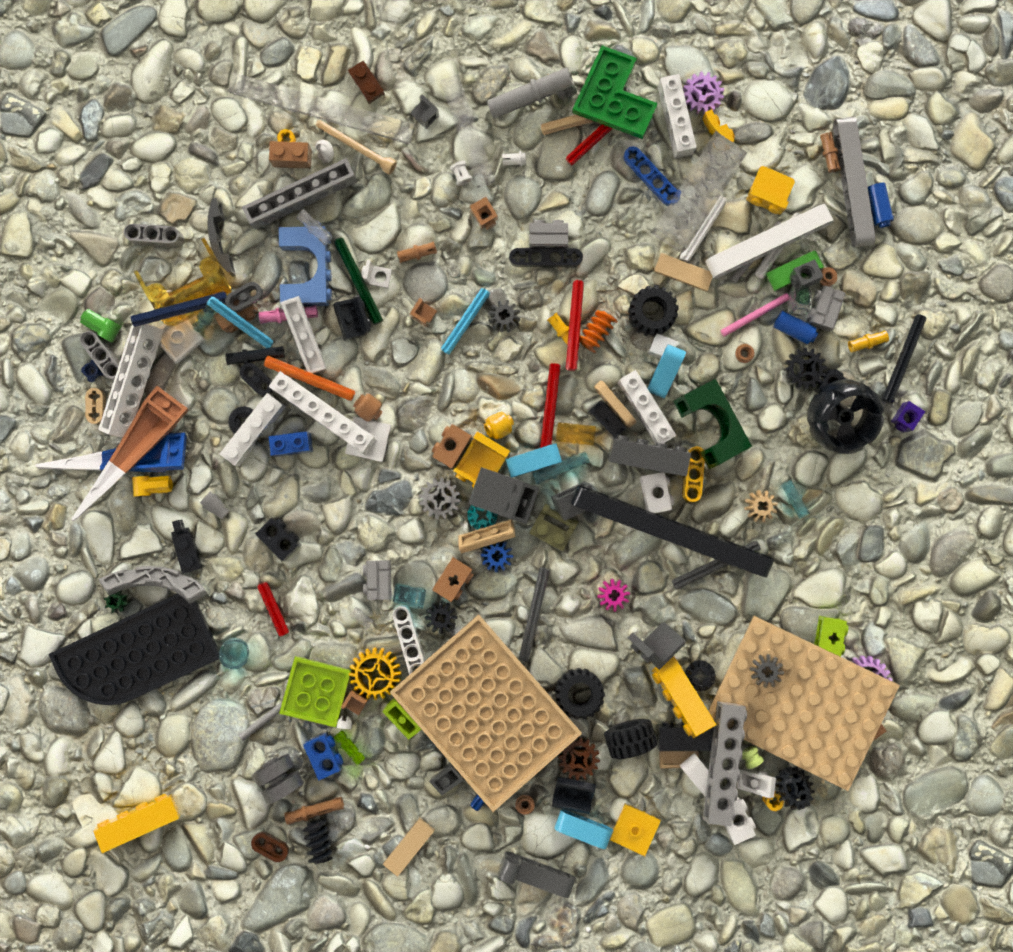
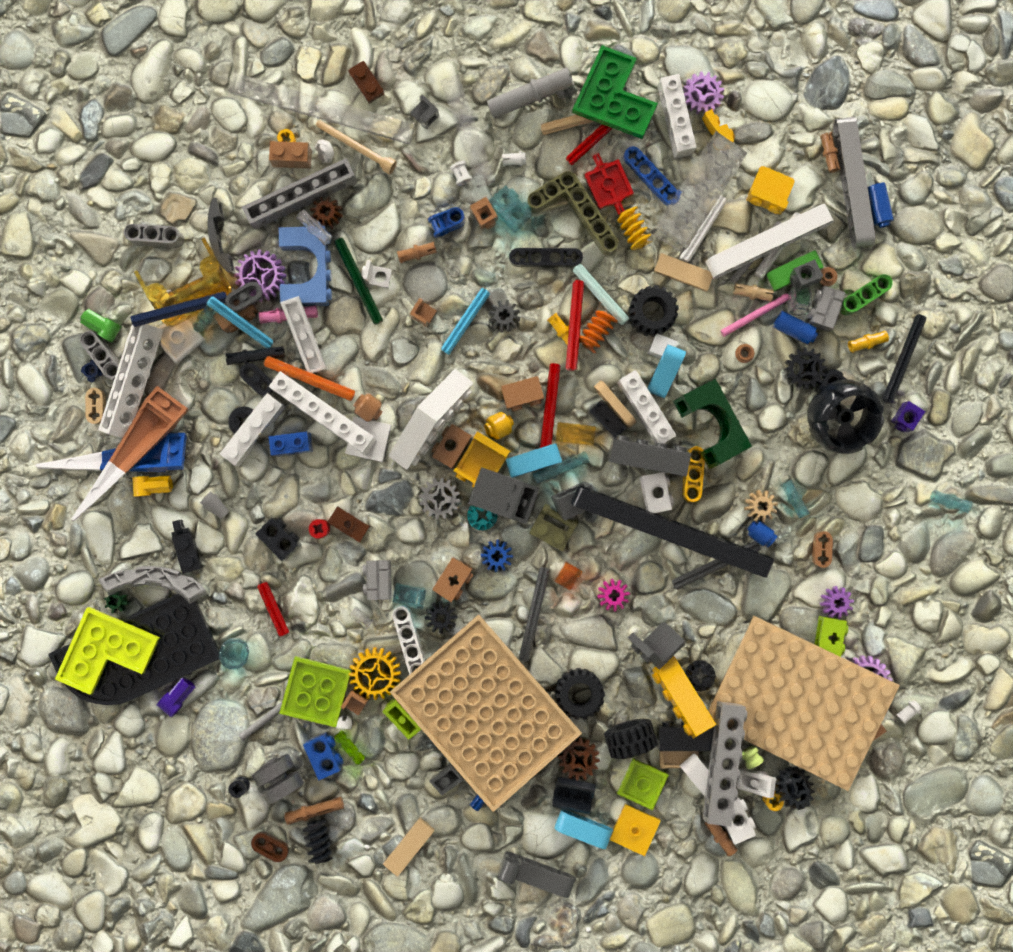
yellow wedge [93,793,180,853] -> none
black bracket [333,295,371,341] -> none
tan tile [458,519,516,554] -> none
medium nougat plate [515,795,535,815] -> none
light grey brick [529,220,568,248] -> none
dark grey gear [750,654,784,688] -> none
none -> neon yellow plate [55,607,160,695]
none -> dark purple piece [157,677,196,718]
none -> black bush [228,776,250,798]
none -> lavender gear [234,250,287,302]
none -> red wheel [309,519,330,538]
none -> reddish brown gear [310,196,343,229]
none -> reddish brown plate [327,506,370,543]
none -> white piece [389,369,473,470]
none -> blue piece [427,207,466,238]
none -> clear light blue brick [489,185,532,233]
none -> medium nougat brick [501,376,544,412]
none -> olive beam [527,171,618,256]
none -> clear orange panel [554,561,583,590]
none -> light aqua axle [573,264,629,325]
none -> red plate [584,153,634,216]
none -> yellow piece [617,206,653,251]
none -> lime plate [617,758,669,811]
none -> medium nougat pin [704,822,738,856]
none -> tan pin [733,282,774,302]
none -> blue brick [747,520,777,548]
none -> medium nougat beam [812,531,833,568]
none -> medium lavender gear [819,586,854,619]
none -> bright green beam [840,274,893,316]
none -> white pin [896,700,922,724]
none -> clear light blue pin [930,490,972,513]

